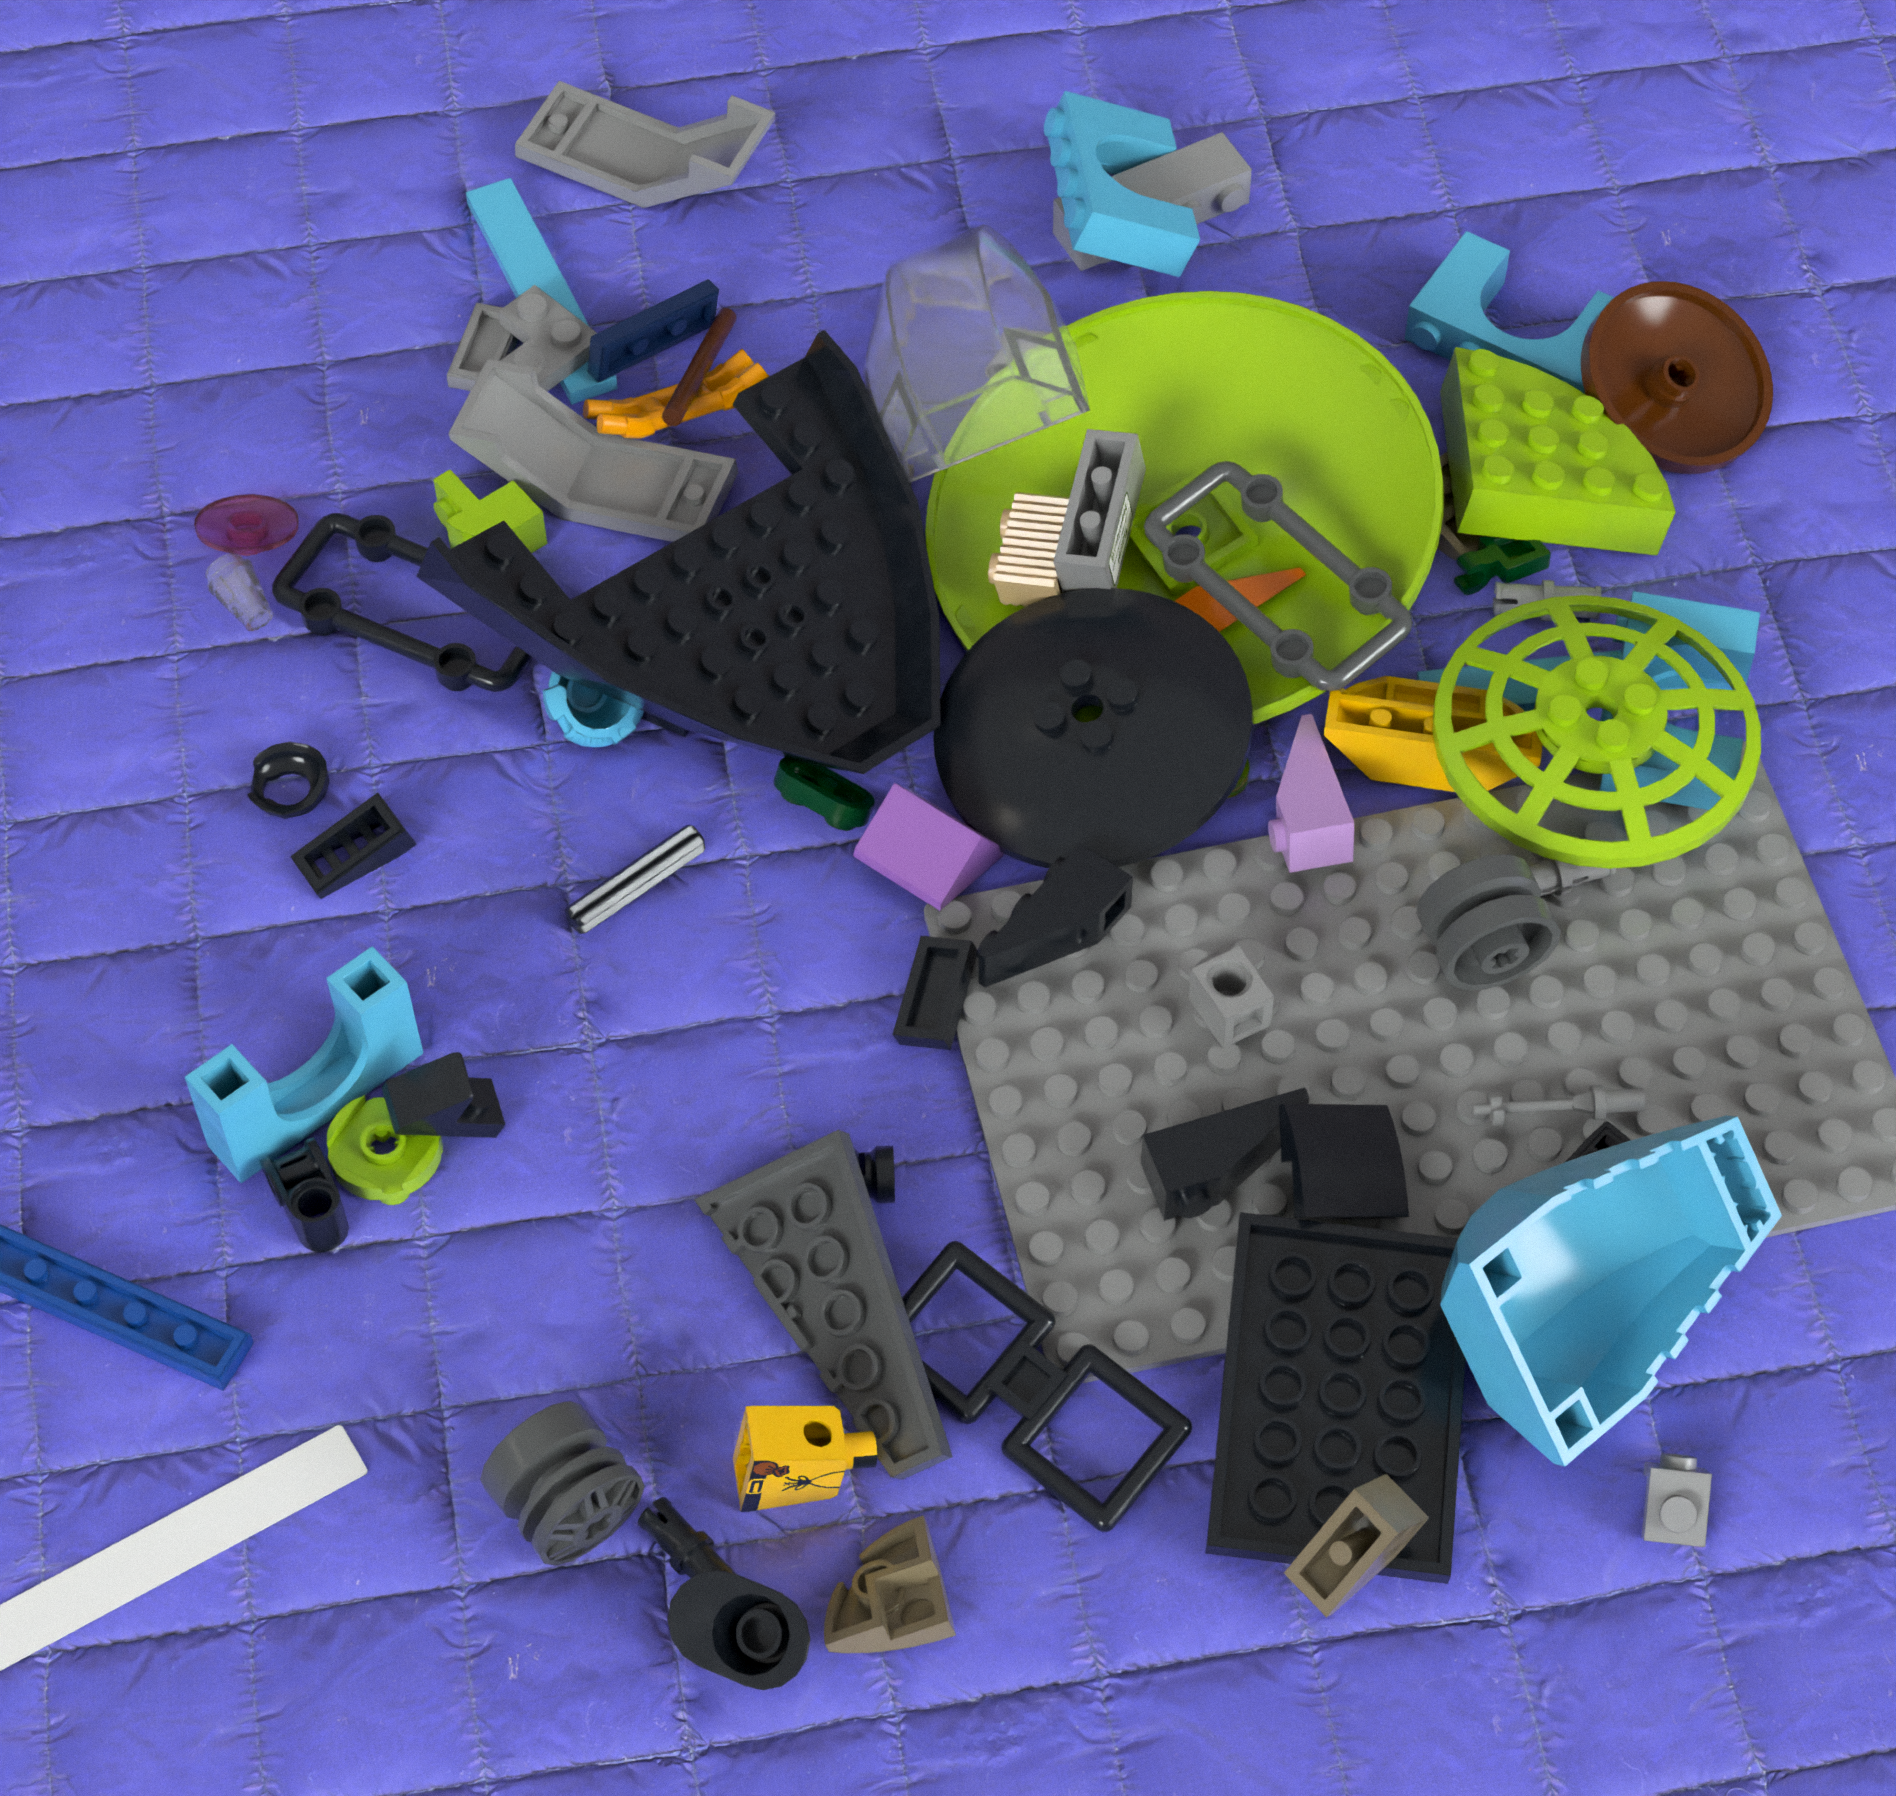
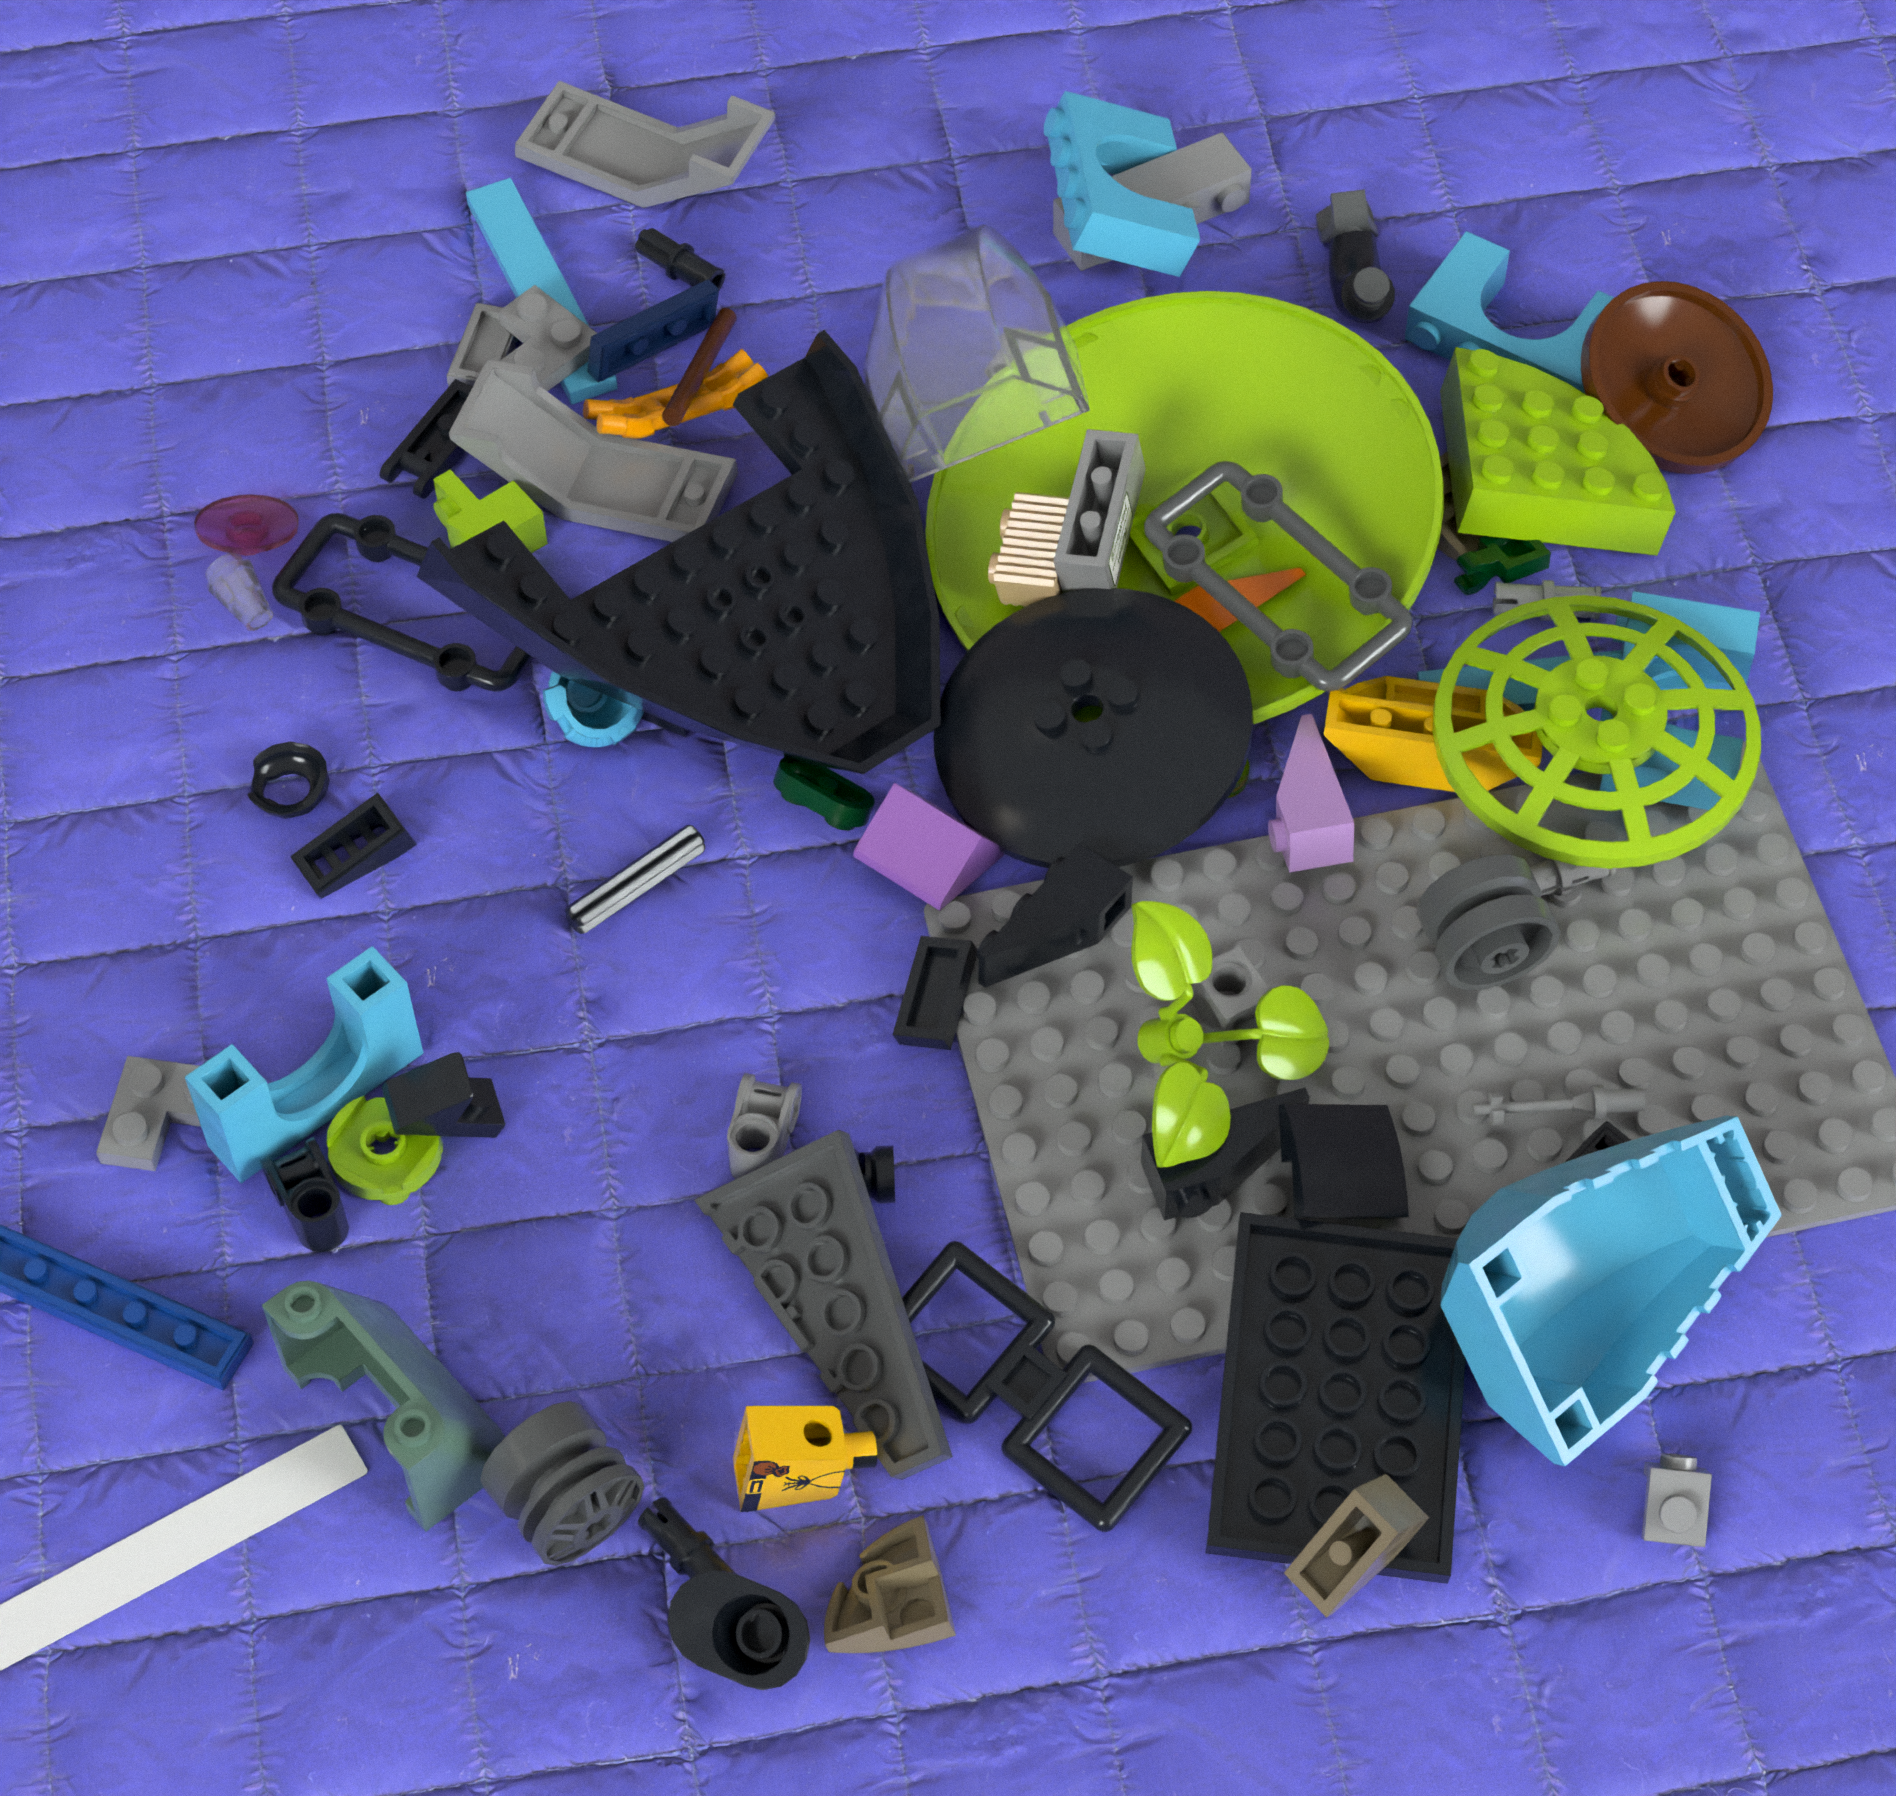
none -> light grey plate [96,1056,201,1171]
none -> sand green windscreen [262,1280,505,1532]
none -> black hinge [379,379,472,499]
none -> black axle [635,228,725,290]
none -> light grey piece [727,1073,802,1179]
none -> lime plant [1131,901,1329,1168]
none -> piece [1316,189,1395,323]

